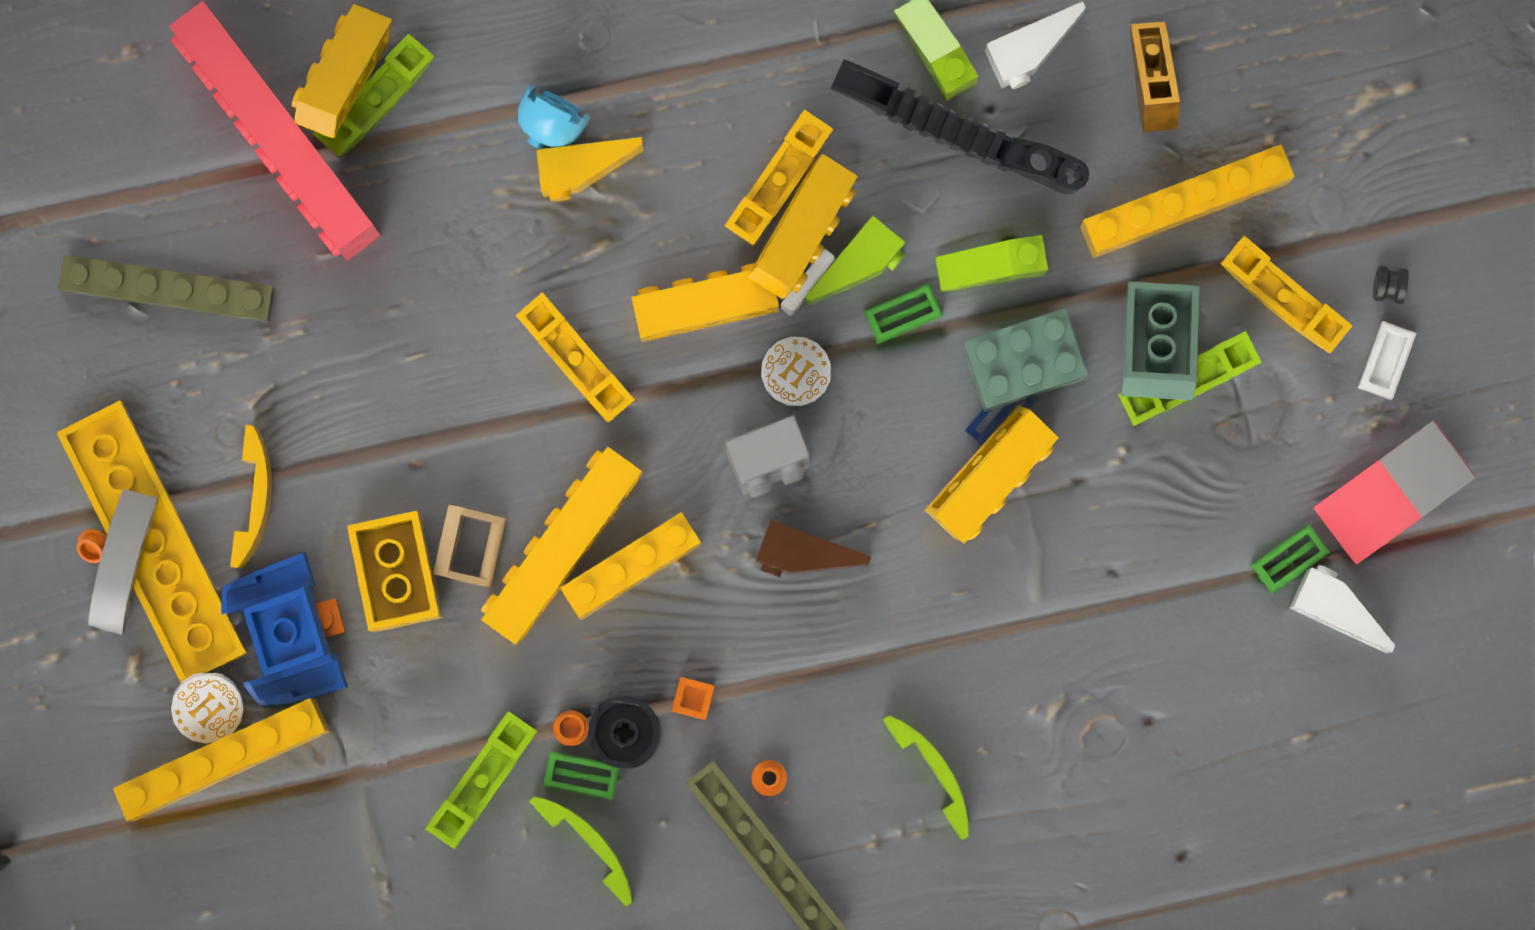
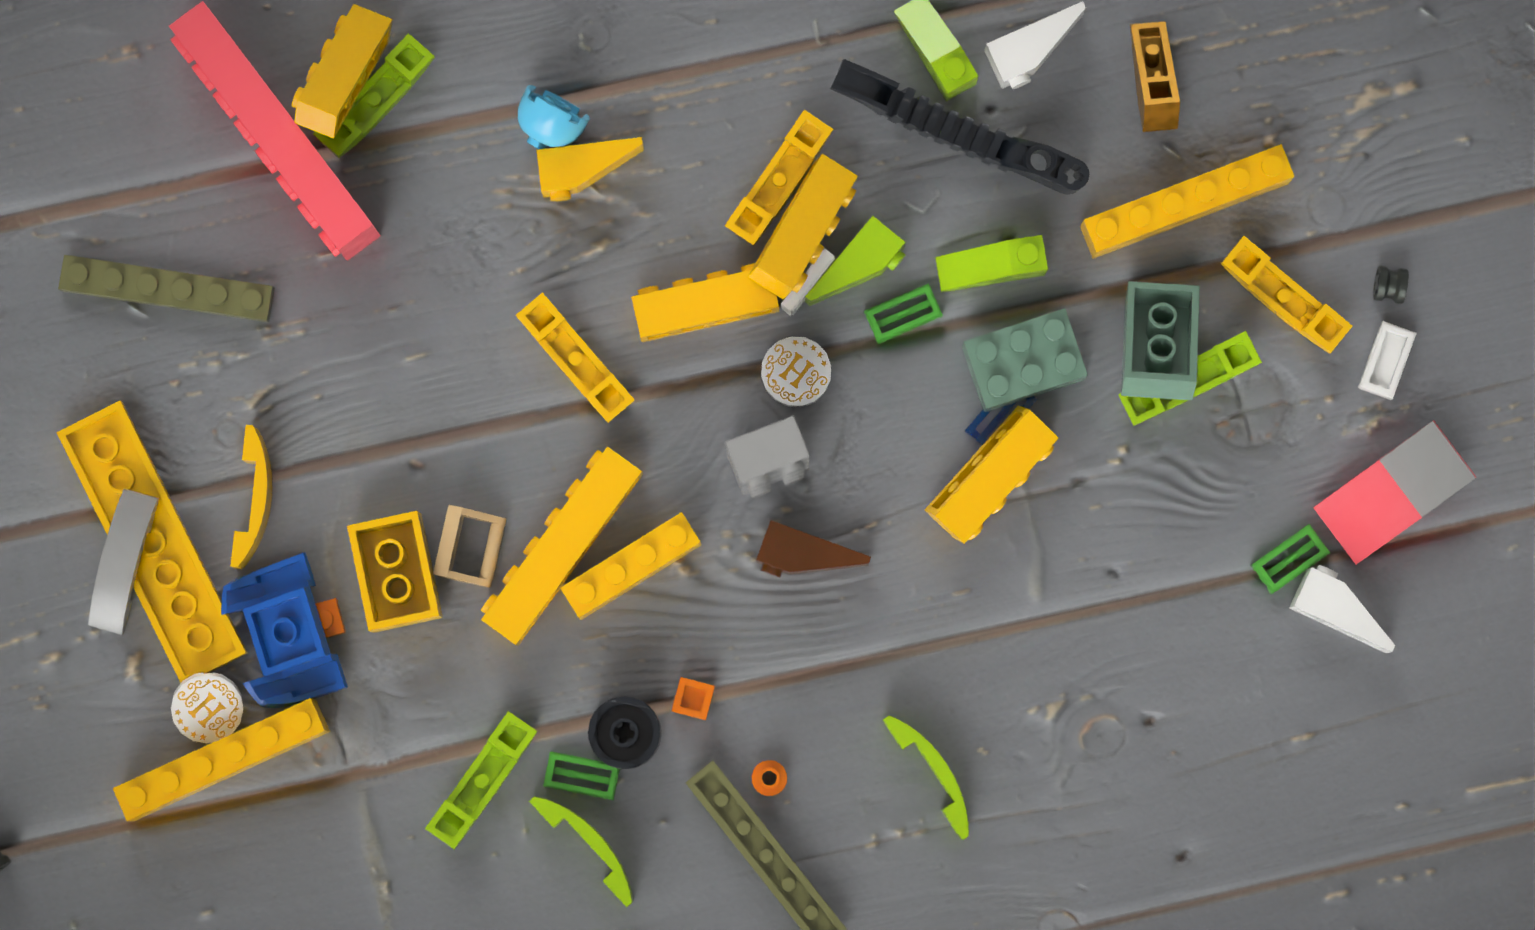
orange plate [77,529,107,563] -> none
orange plate [553,710,589,746] -> none

